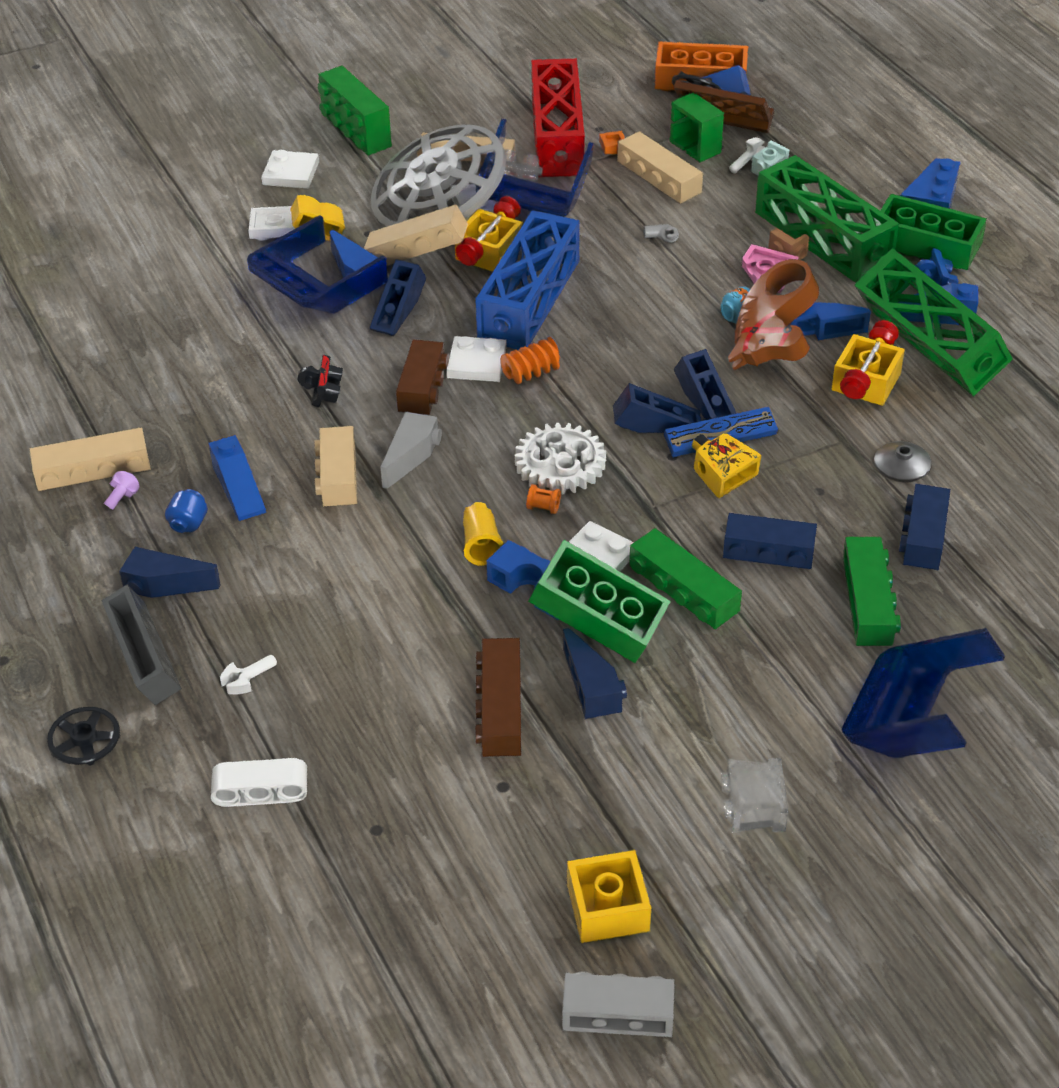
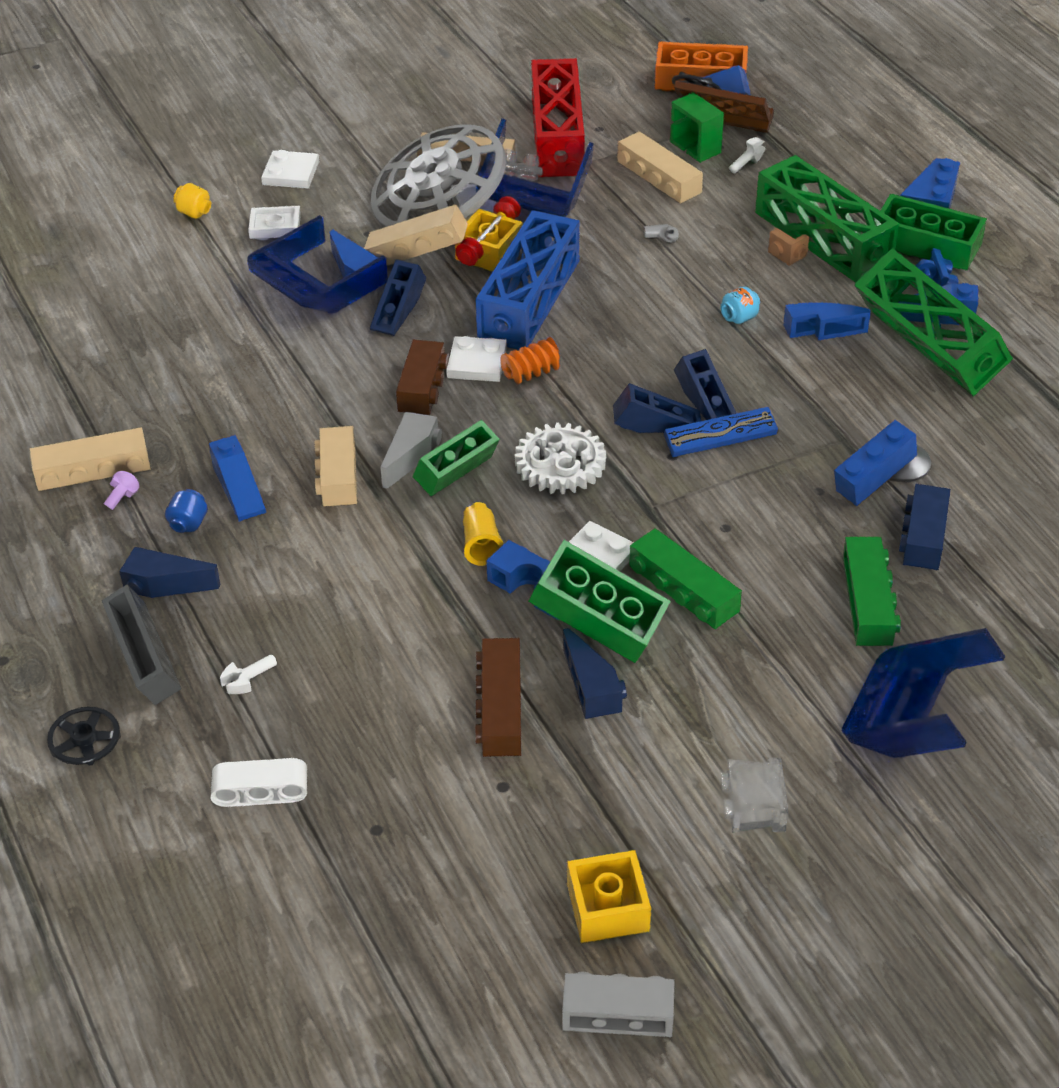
yellow brick [290,195,345,241] -> none
black hips [297,355,343,407] -> none
green brick [317,65,392,156] -> none
orange bush [526,484,561,514] -> none
orange plate [599,131,625,154] -> none
yellow torso [692,434,762,499] -> none
dark blue brick [723,513,817,569] -> none
dark orange animal [728,259,819,370] -> none
bright pink plate [742,244,799,293] -> none
light aqua brick [751,141,789,175] -> none
yellow brick [832,320,905,406] -> none
none -> yellow head [173,183,211,219]
none -> green brick [412,419,500,496]
none -> blue brick [834,420,917,506]

